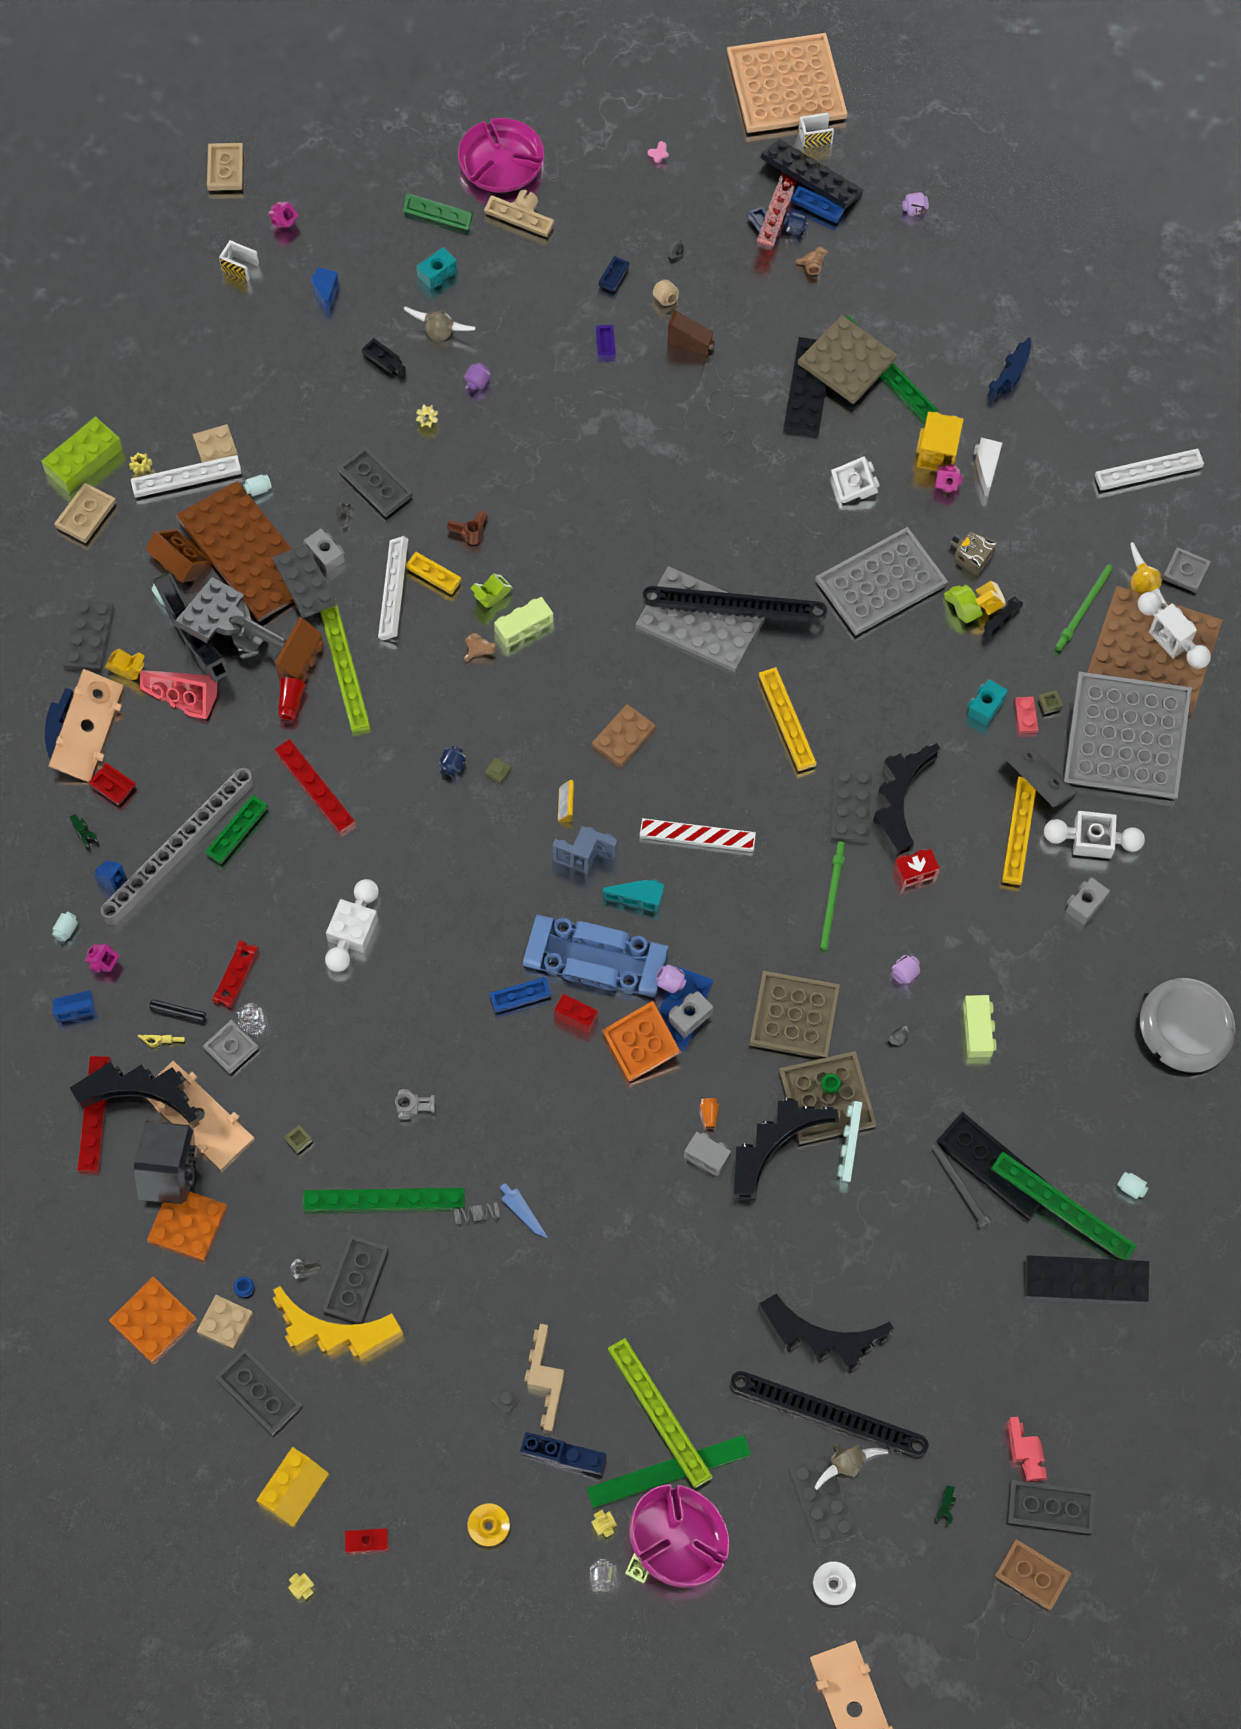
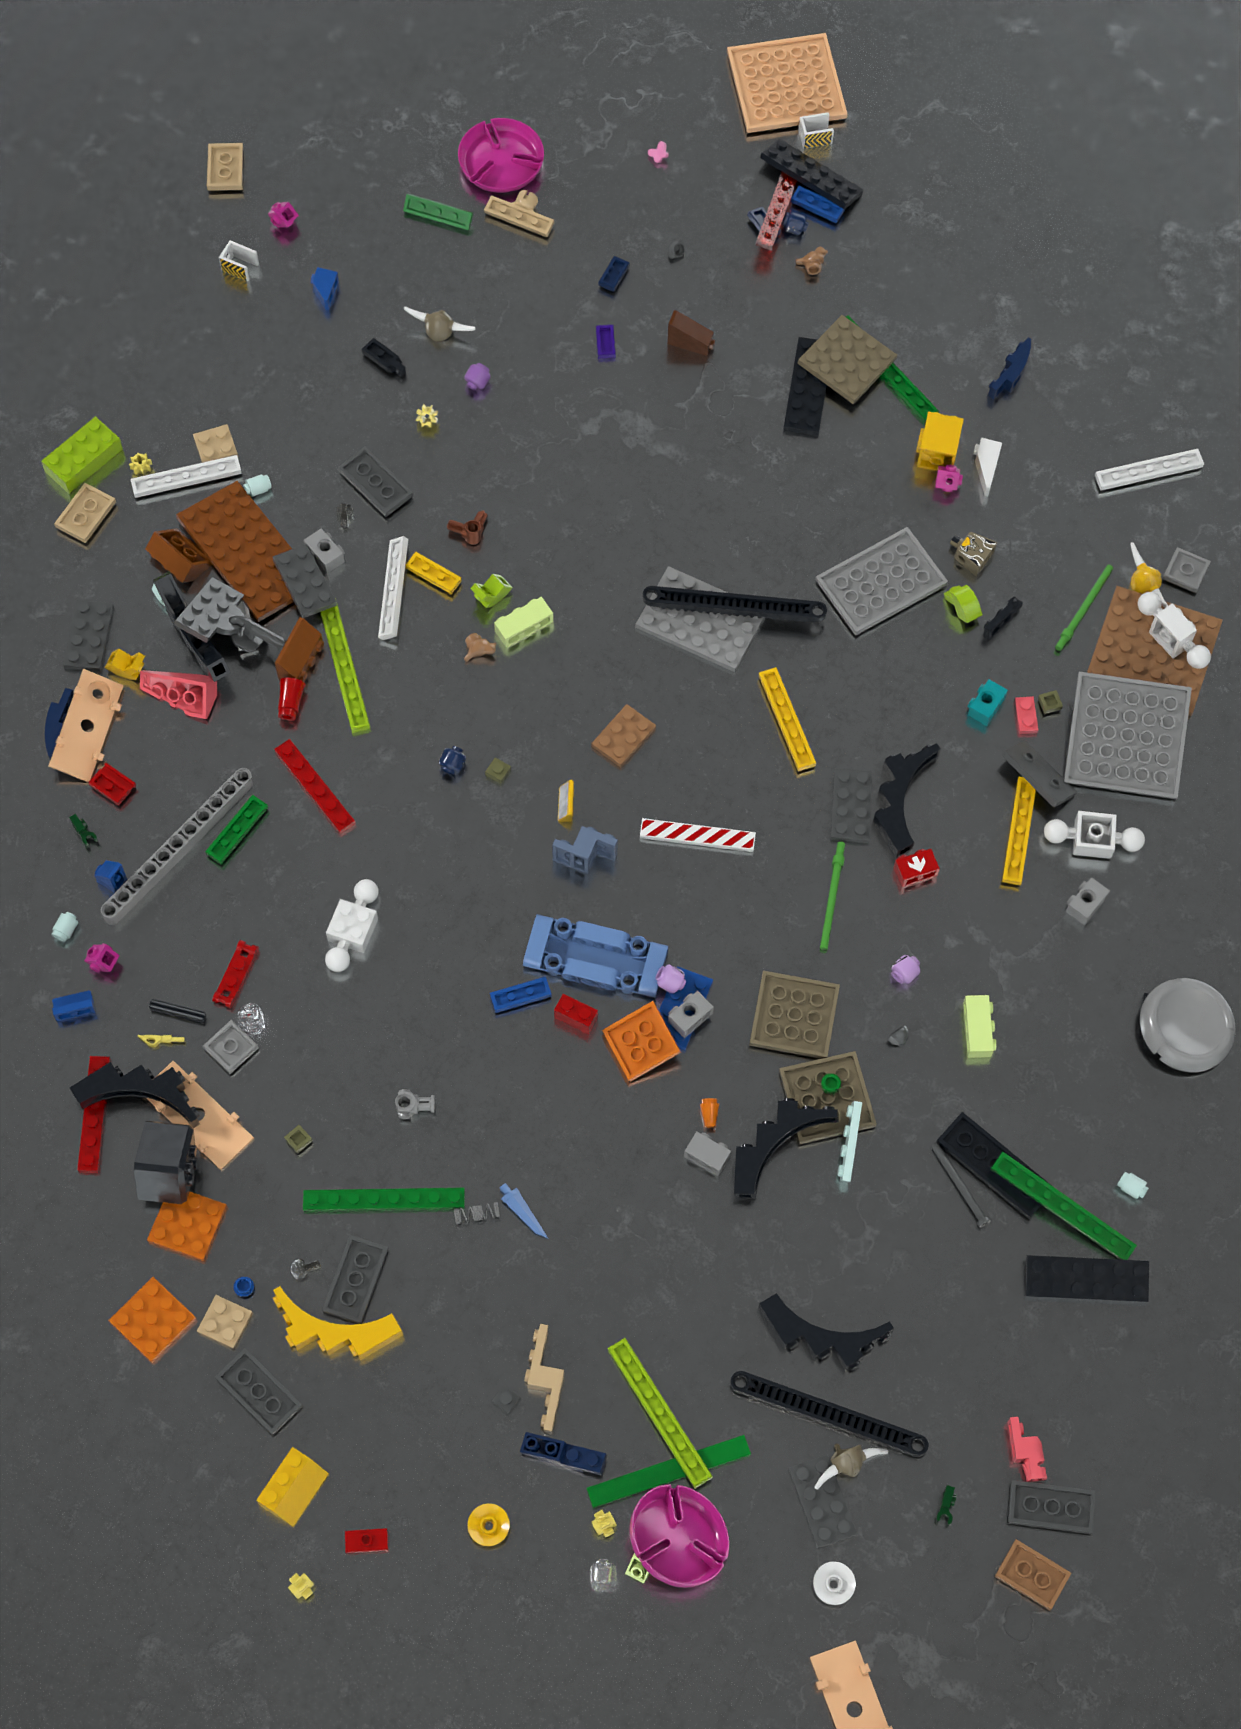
teal brick [416,247,457,289] -> none
teal slope [602,880,664,912] -> none
tan head [653,280,679,306] -> none
white plate [831,456,880,503] -> none
lavender head [902,192,929,216] -> none
yellow brick [975,581,1006,615] -> none

